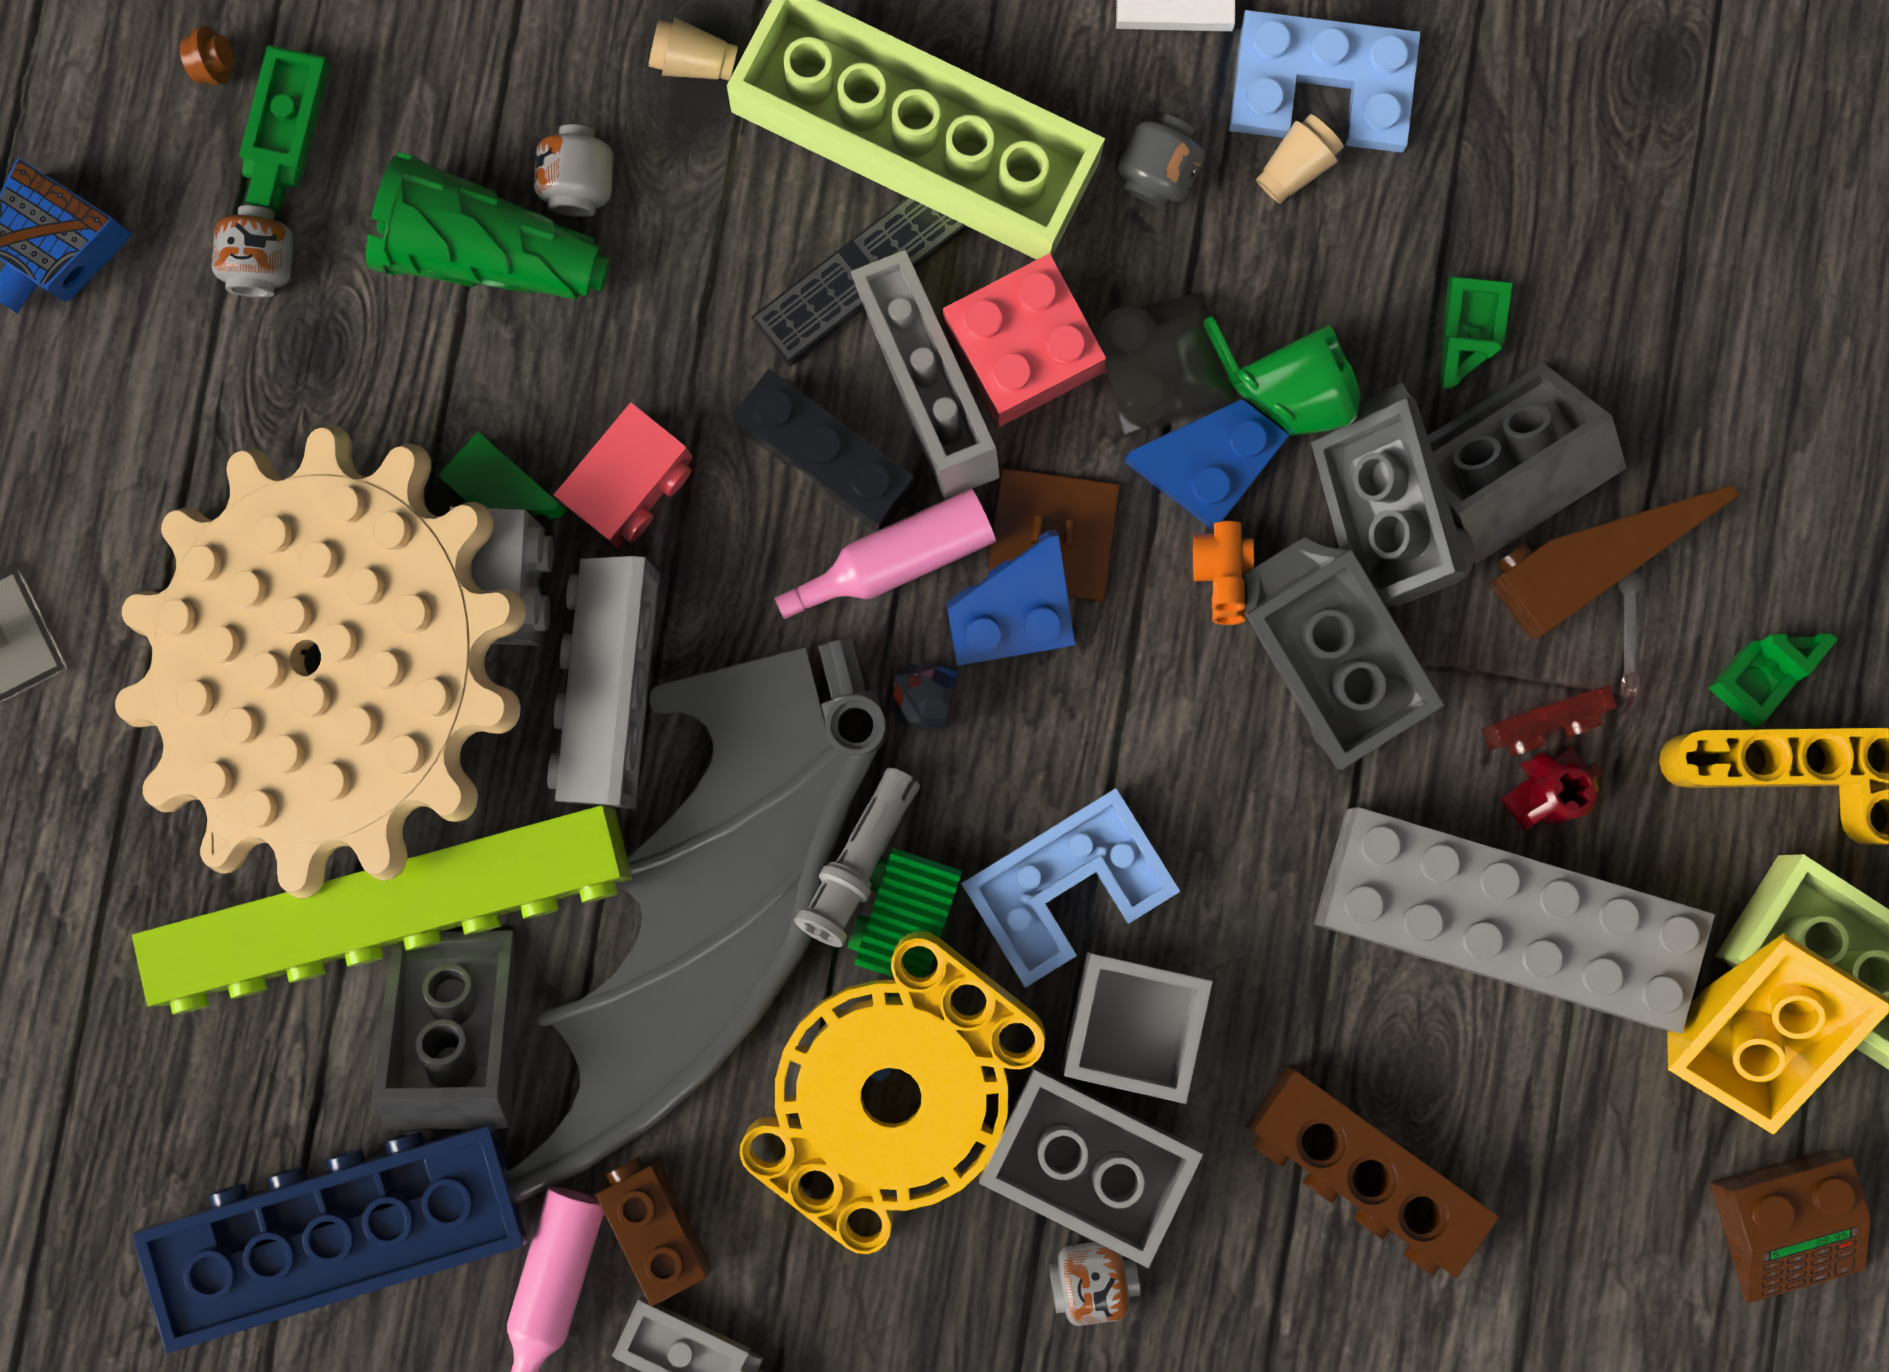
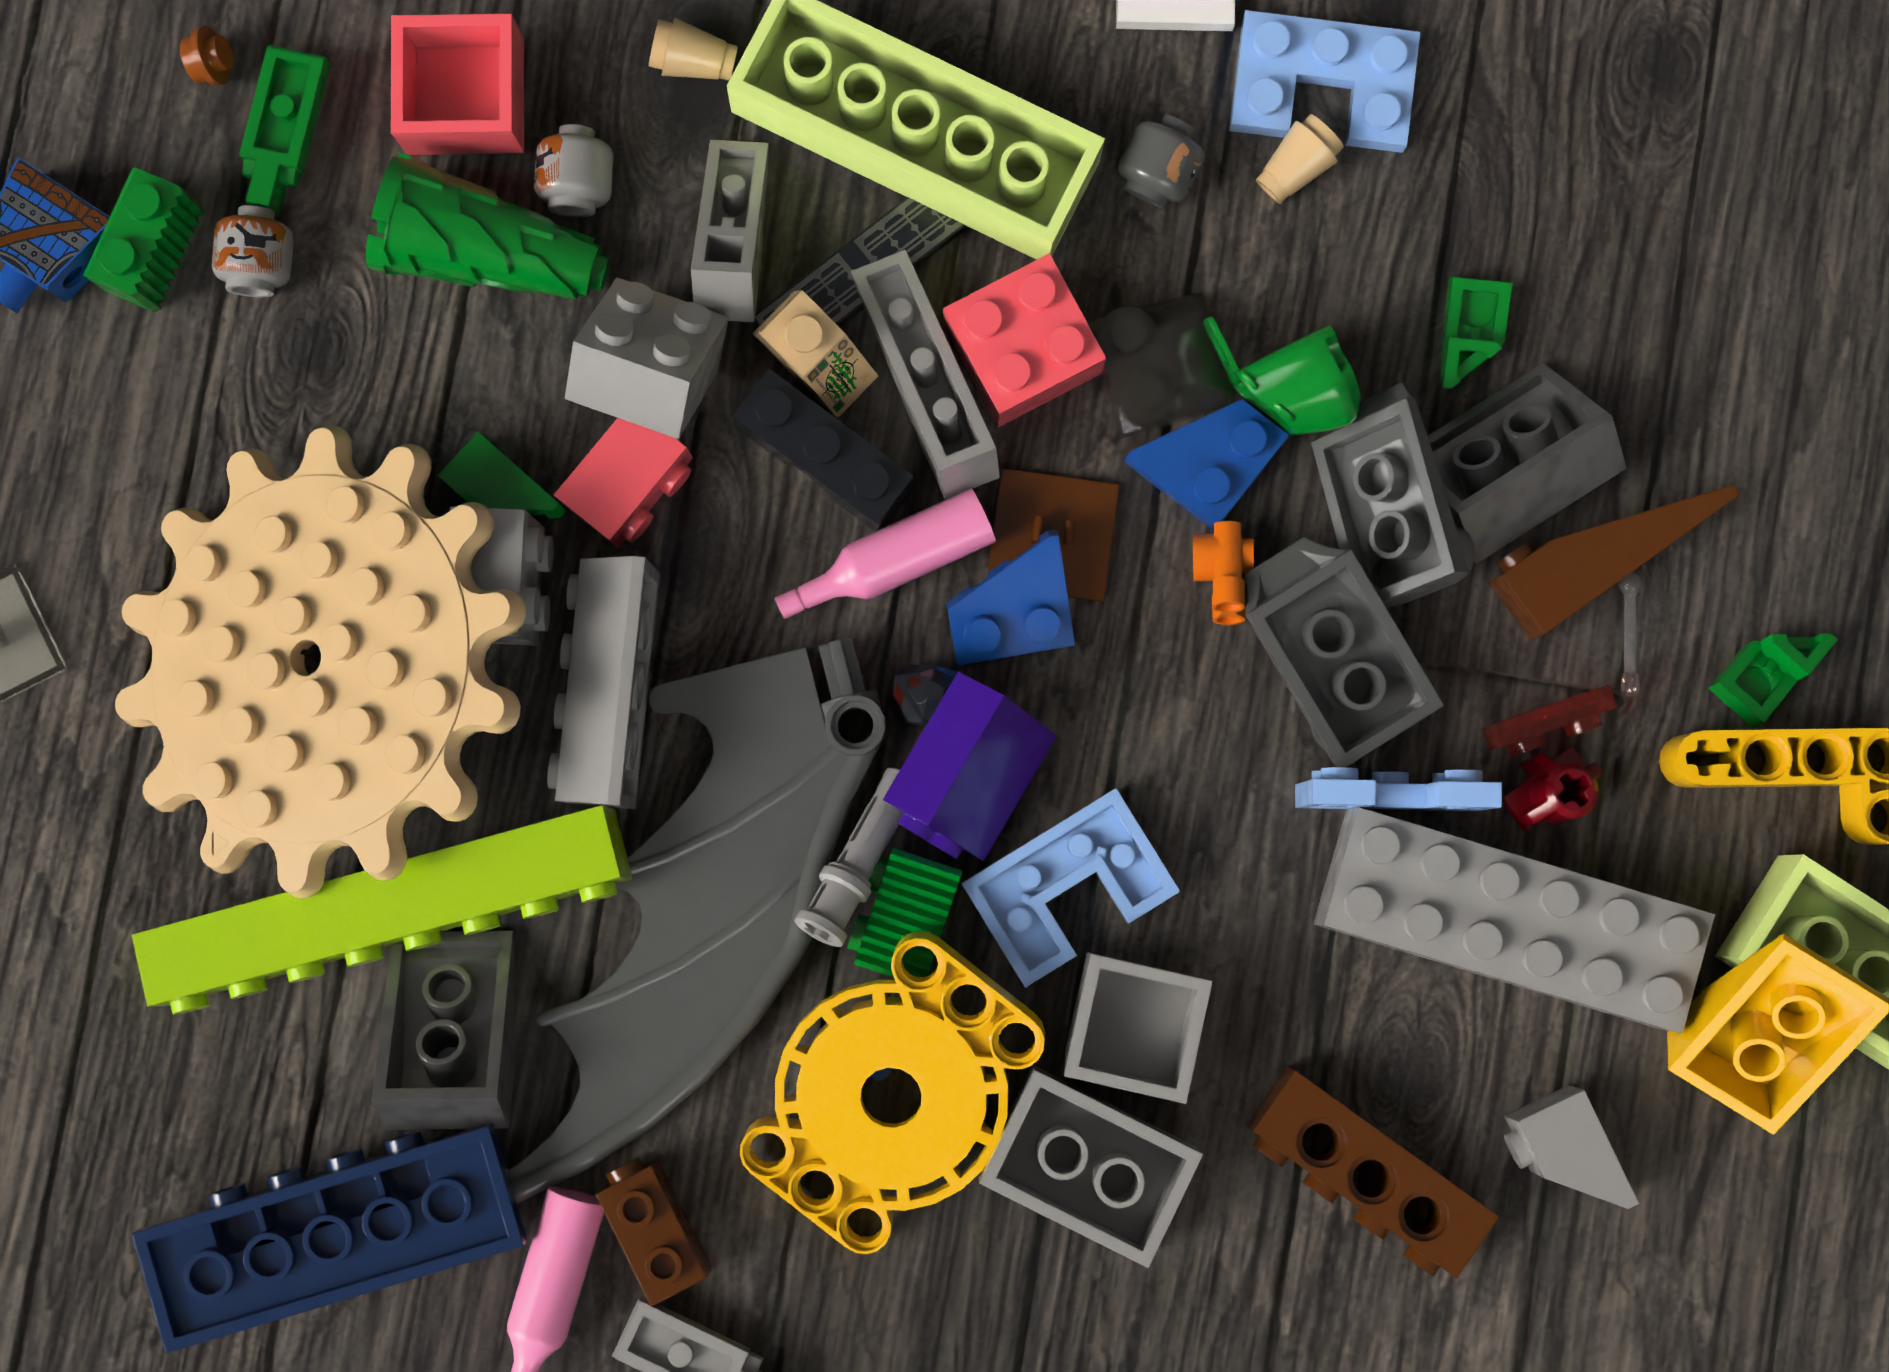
head [1049,1242,1141,1326] -> none
reddish brown slope [1709,1150,1871,1303] -> none
none -> green brick [83,167,205,312]
none -> coral piece [391,14,524,155]
none -> light grey brick [565,277,729,439]
none -> light grey slope [691,140,769,322]
none -> tan slope [752,290,878,418]
none -> dark purple brick [883,671,1057,861]
none -> light blue plate [1295,767,1502,812]
none -> light grey slope [1504,1085,1639,1209]

